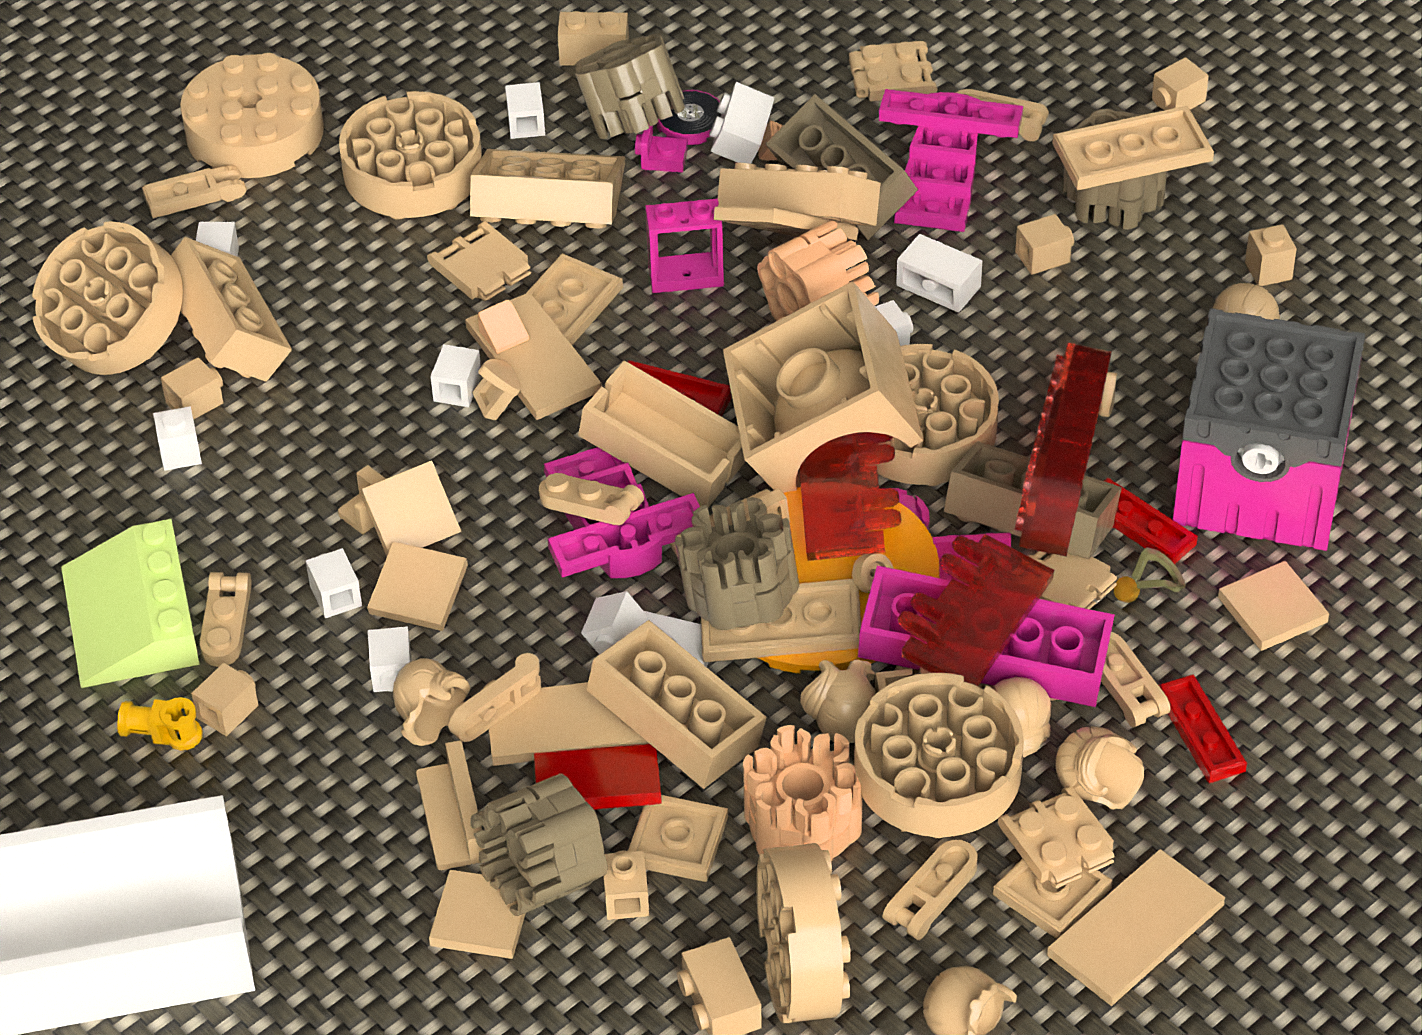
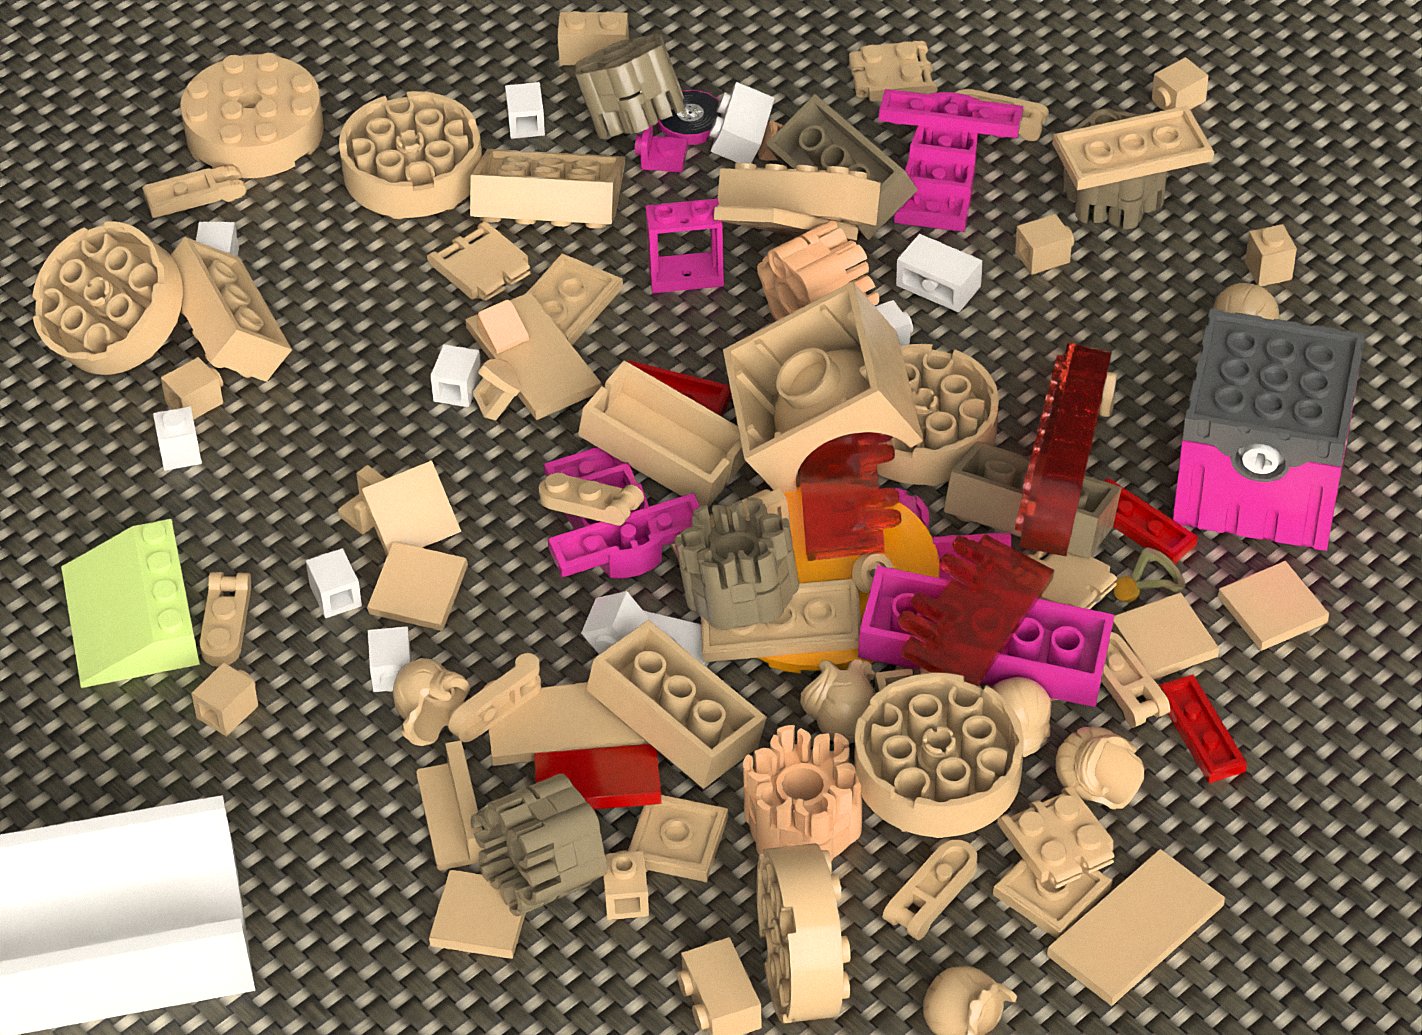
yellow connector [117,697,203,751] -> none
none -> tan tile [1112,592,1219,679]

